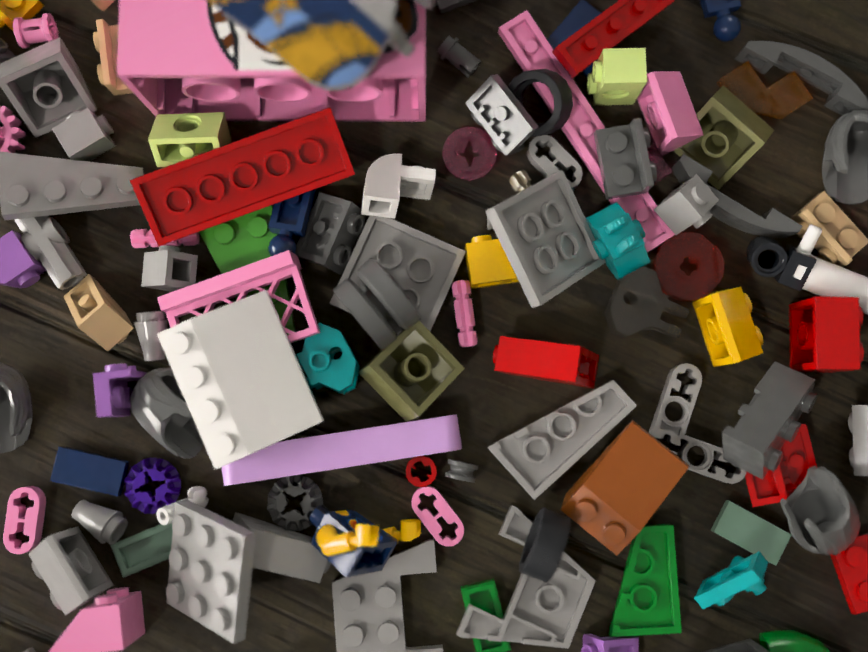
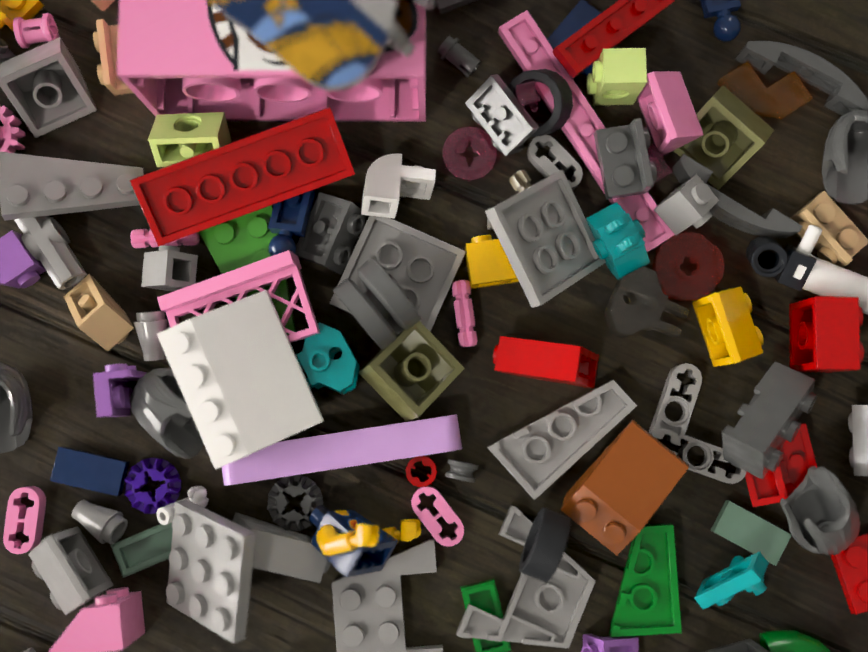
light grey brick [52,108,116,162] -> none
none -> clear pink hand [516,81,540,112]

